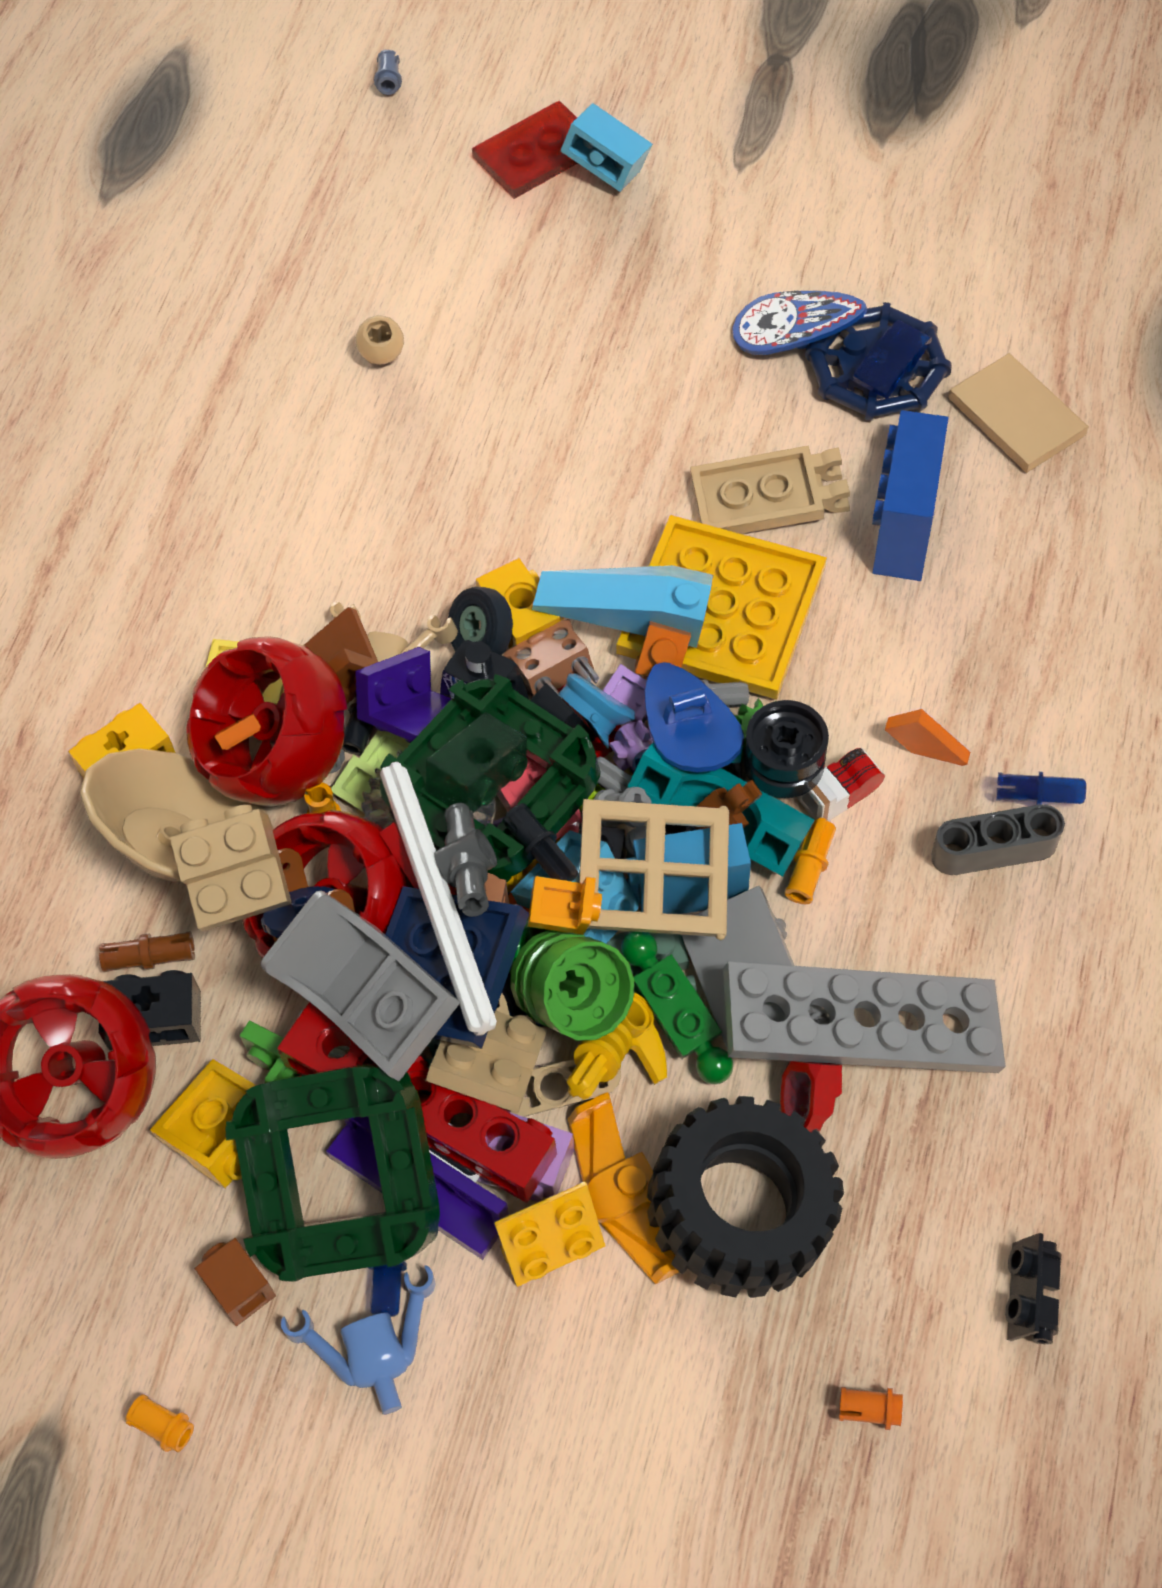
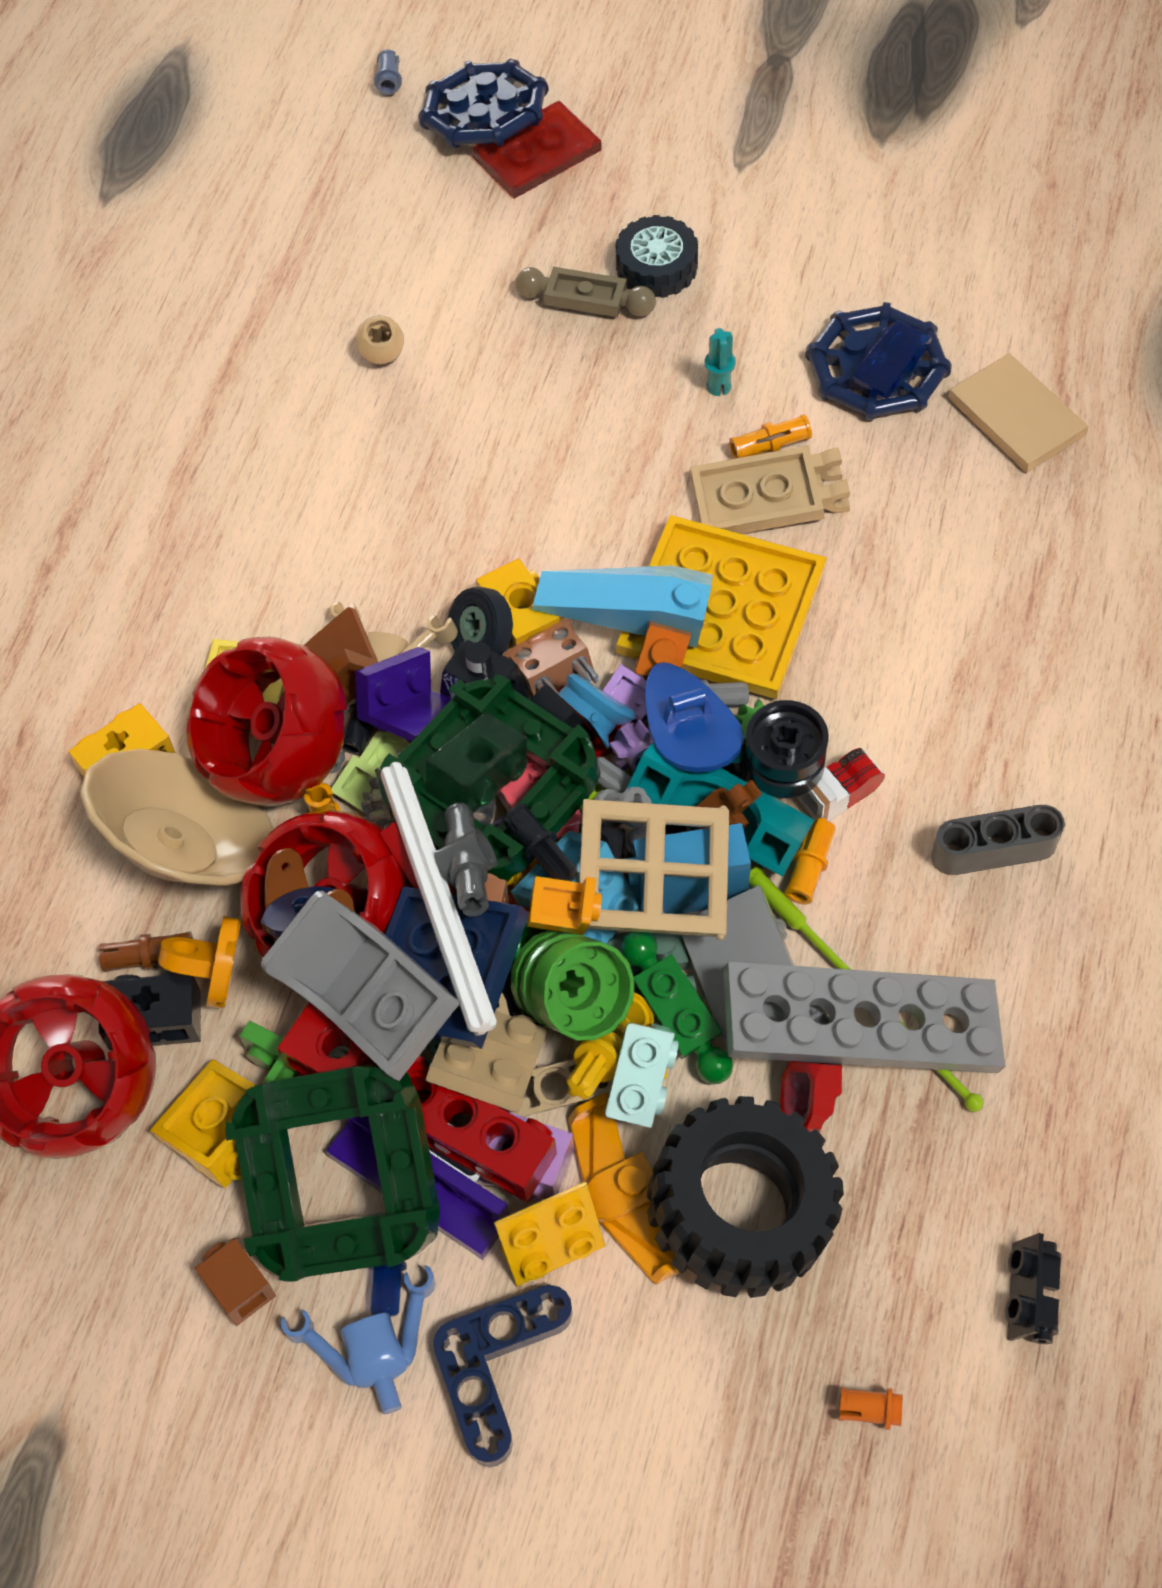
light orange pin [125,1394,194,1452] -> none
tan plate [170,805,291,932] -> none
orange tile [215,714,261,750] -> none
medium azure brick [560,103,653,192] -> none
shield [733,291,867,355] -> none
blue wedge [872,410,949,581] -> none
orange tile [885,709,971,766] -> none
clear blue axle [996,771,1087,805] -> none
none -> light orange tile [158,916,241,1009]
none -> dark blue plate [418,59,549,148]
none -> dark blue beam [433,1285,573,1467]
none -> dark tan plate [516,267,656,317]
none -> light aqua bracket [605,1022,678,1128]
none -> black wheel [615,215,698,298]
none -> teal axle [704,328,736,396]
none -> light orange pin [729,414,812,459]
none -> lime piece [749,866,984,1112]

